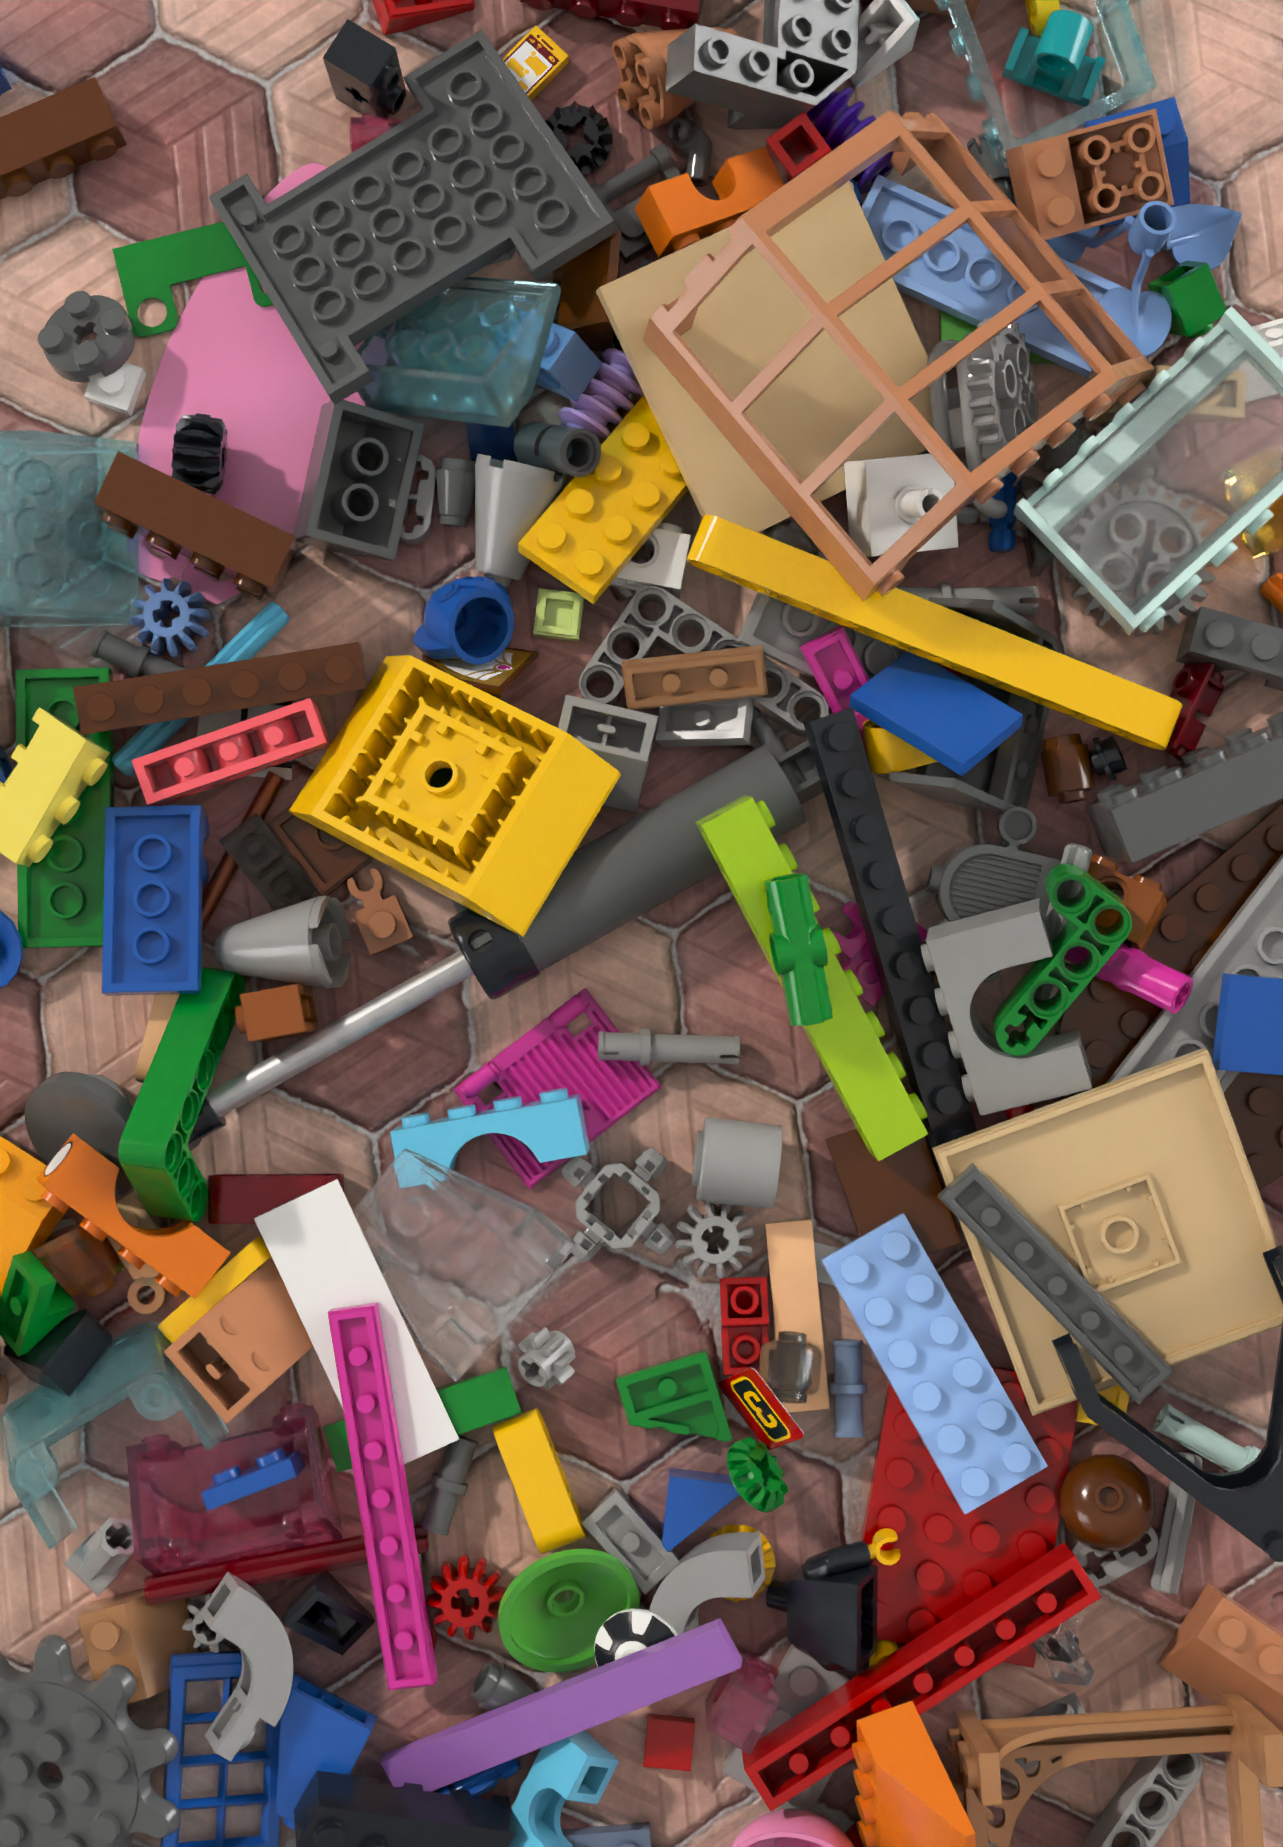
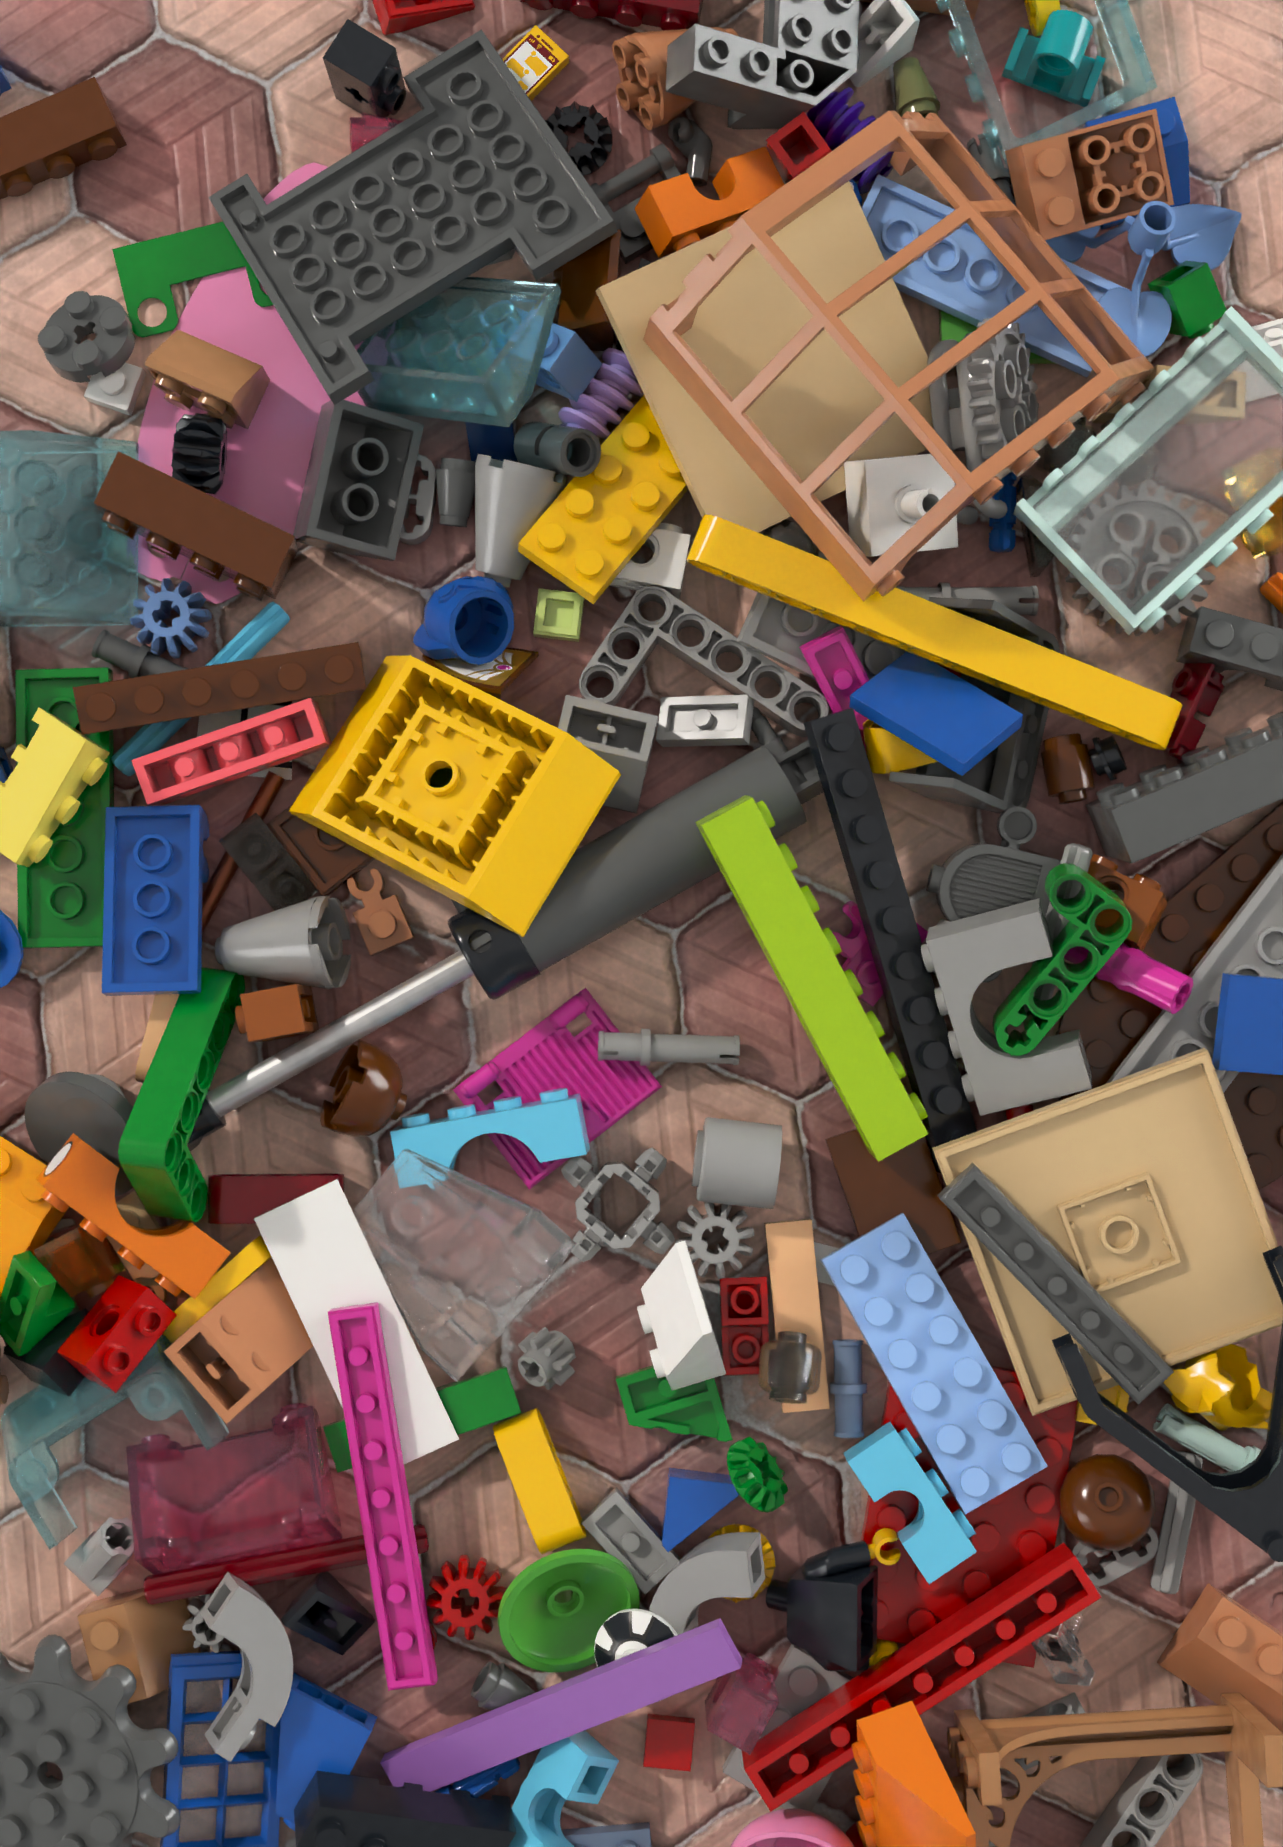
blue plate [201,1448,306,1511] -> none
dark grey pin [419,1435,479,1535] -> none
medium nougat tile [621,645,768,710] -> none
sticker [718,1368,804,1450] -> none
green piece [764,873,833,1026] -> none
none -> red brick [57,1275,177,1393]
none -> medium nougat slope [144,330,270,429]
none -> reddish brown cylinder [320,1040,407,1137]
none -> white slope [637,1241,726,1391]
none -> medium azure arch [843,1421,977,1584]
none -> olive cone [893,57,940,118]
none -> yellow hair [1163,1344,1272,1432]

